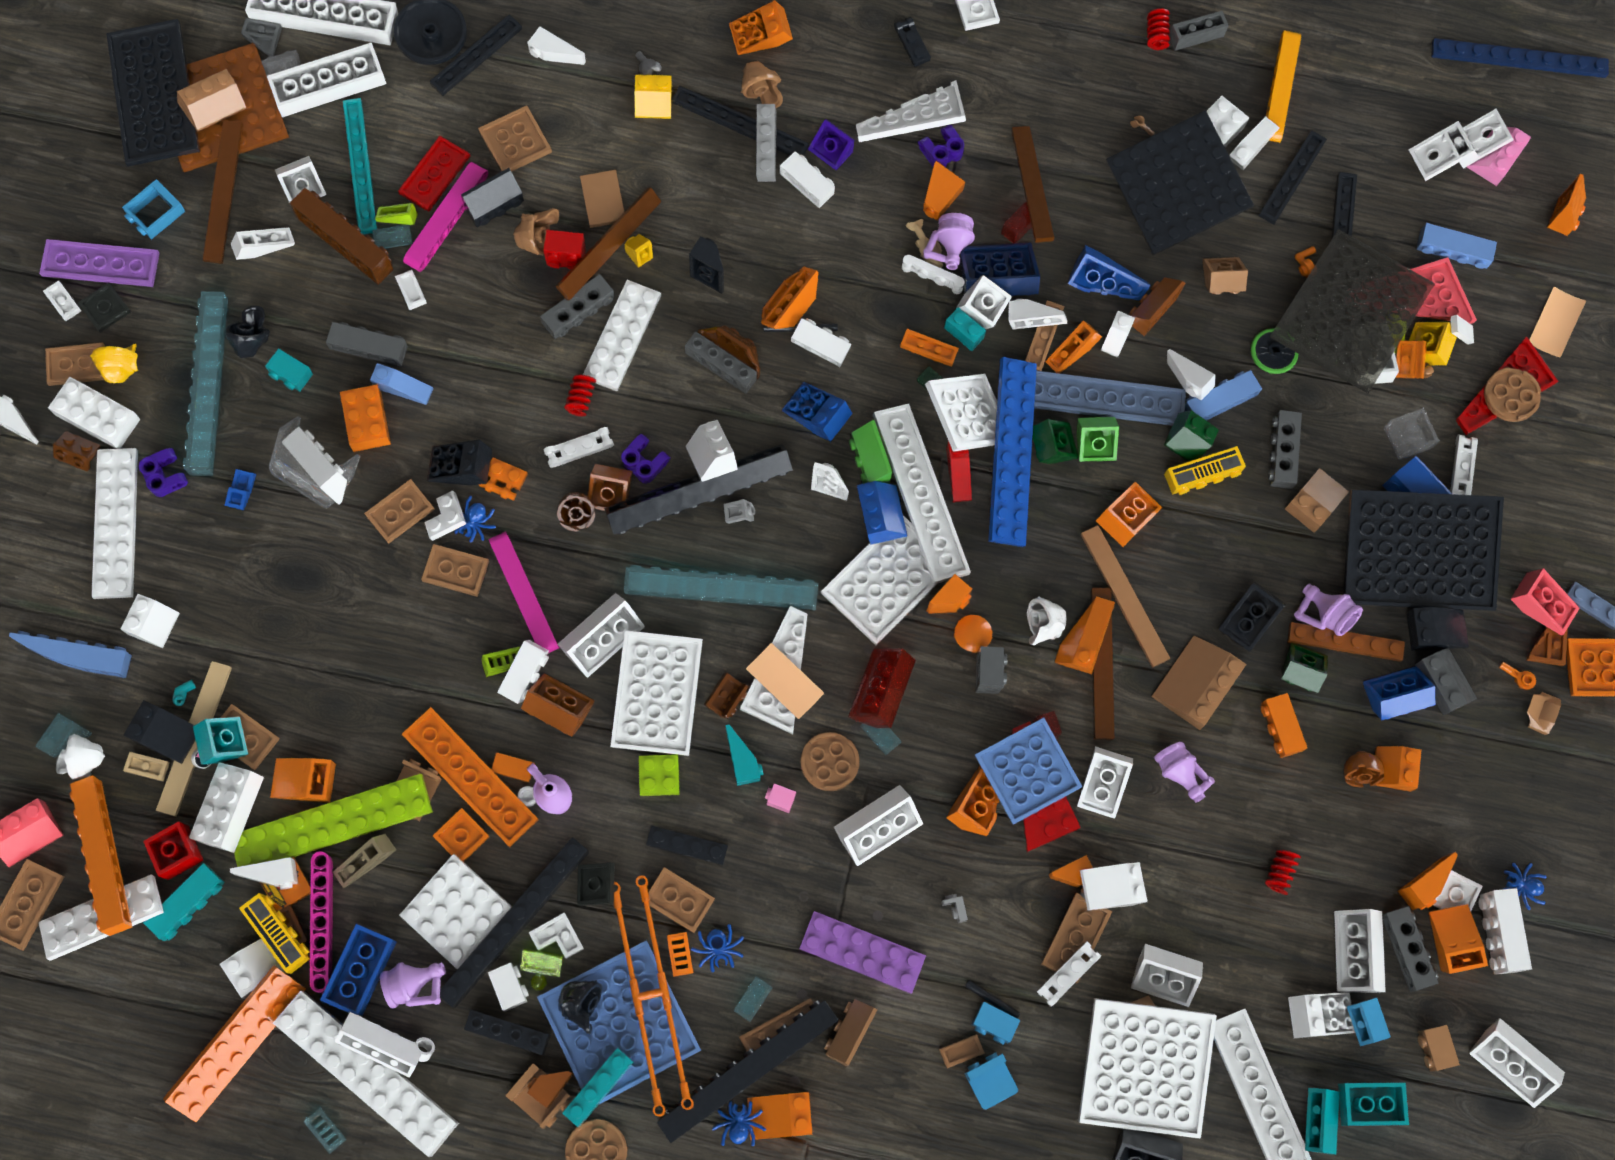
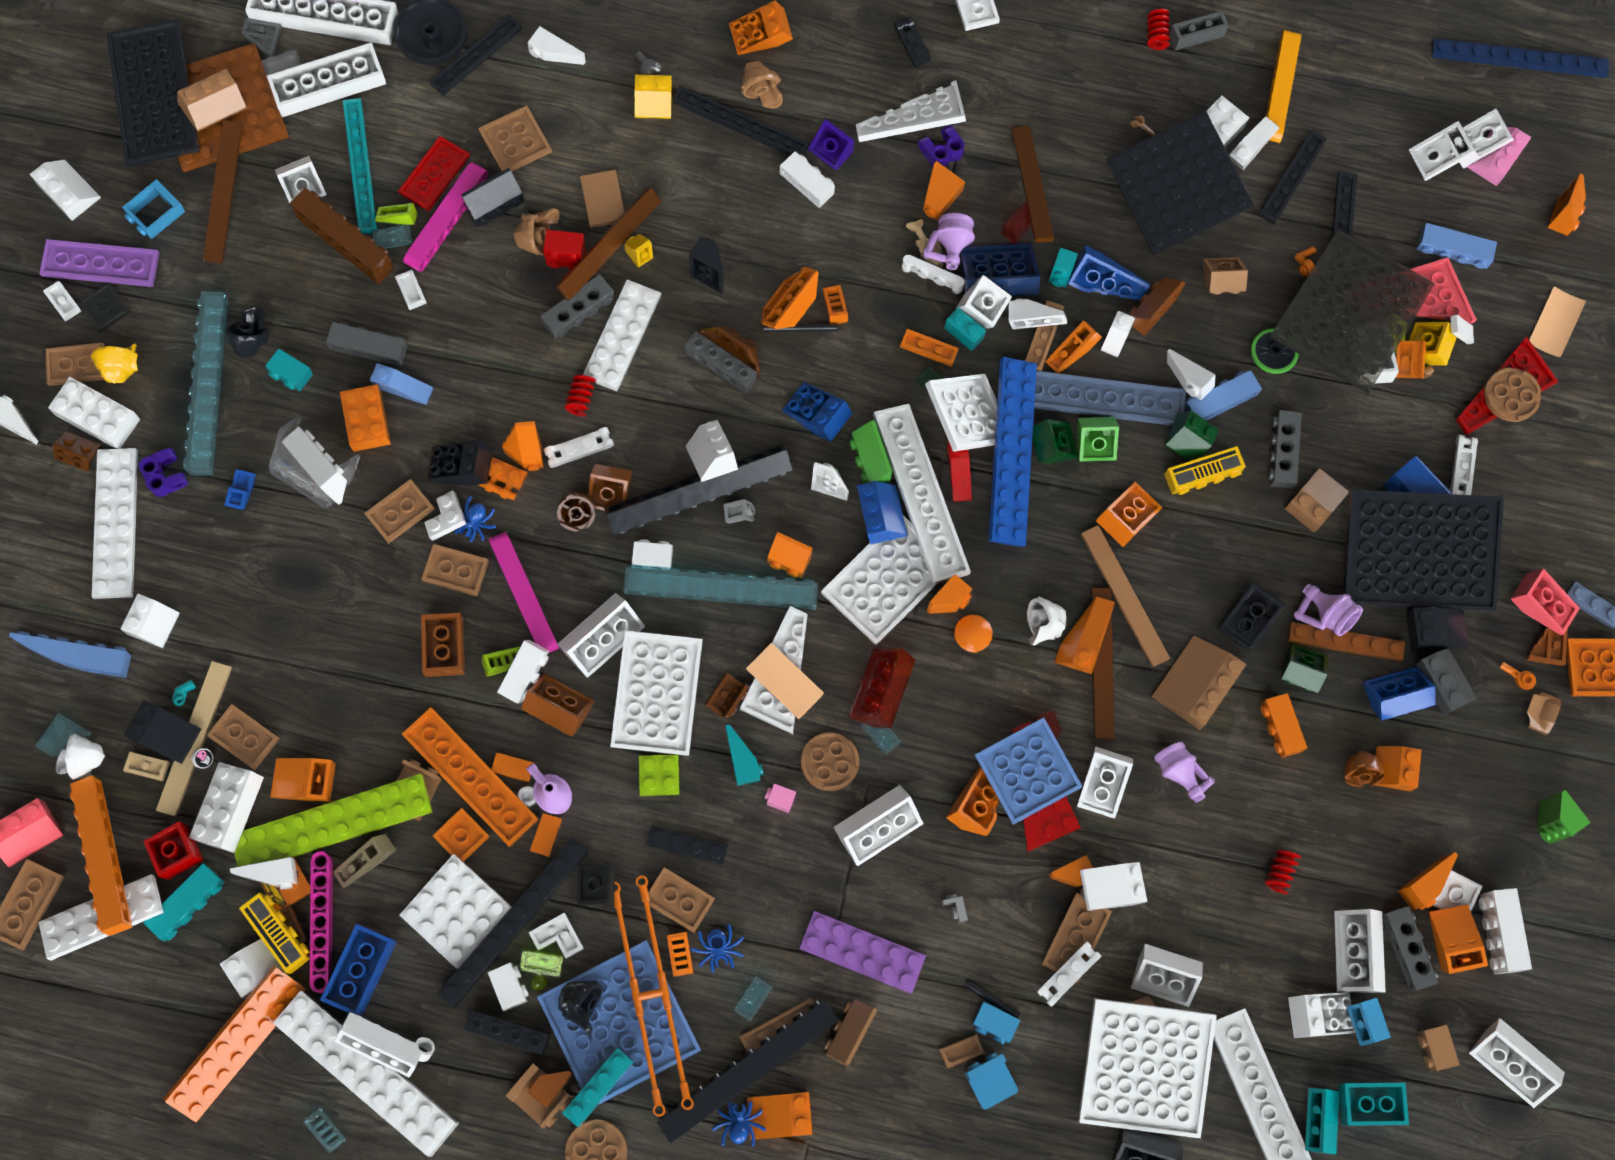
teal slope [193,717,248,765] -> none
white slope [231,227,295,260] -> none
lavender piece [380,962,446,1008] -> none
dark purple piece [621,434,671,483] -> none
light grey brick [756,104,776,182] -> none
white brick [791,318,851,367] -> none
dark grey brick [975,646,1007,694] -> none
clear brick [1383,408,1439,460] -> none
blue animal [1503,863,1547,910] -> none
none -> white slope [30,160,101,221]
none -> dark orange brick [421,613,465,677]
none -> orange wedge [502,421,544,471]
none -> orange tile [530,813,562,857]
none -> white brick [632,540,673,572]
none -> orange slope [767,532,813,578]
none -> orange slope [822,285,848,324]
none -> teal brick [1048,248,1078,288]
none -> bright green slope [1537,790,1590,844]

